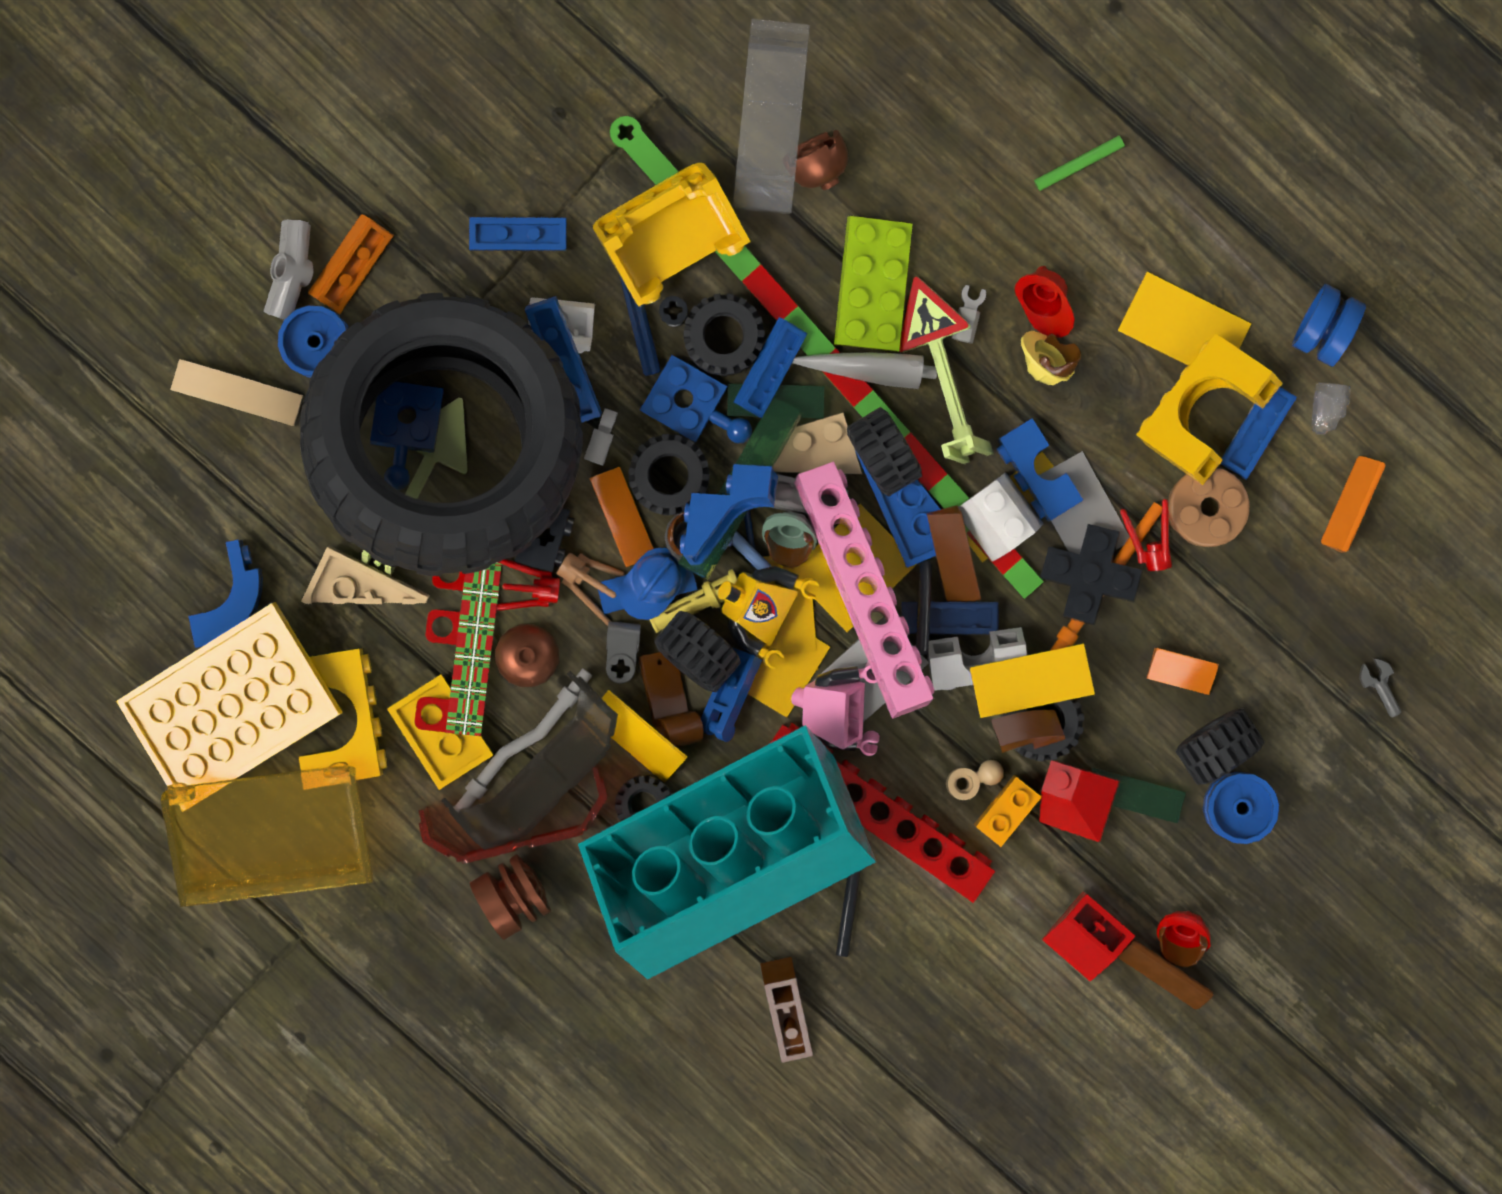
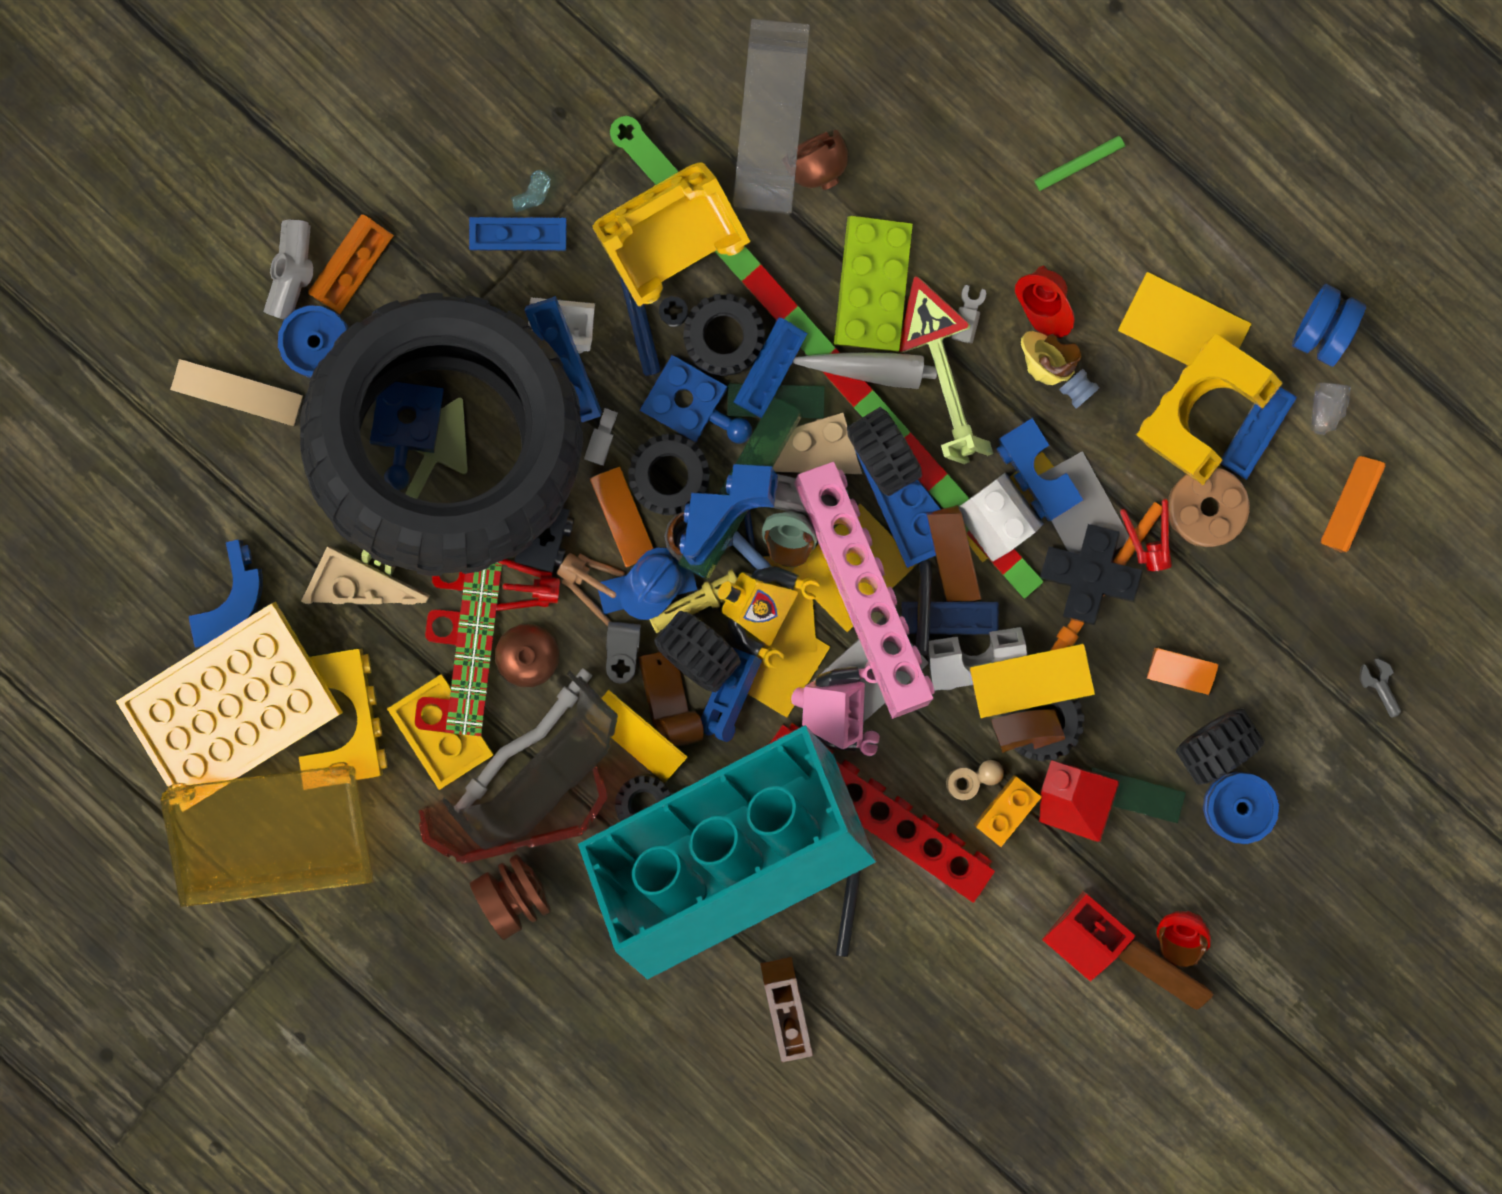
none -> clear light blue arm [511,170,551,212]
none -> sand blue wheel [1059,369,1100,408]

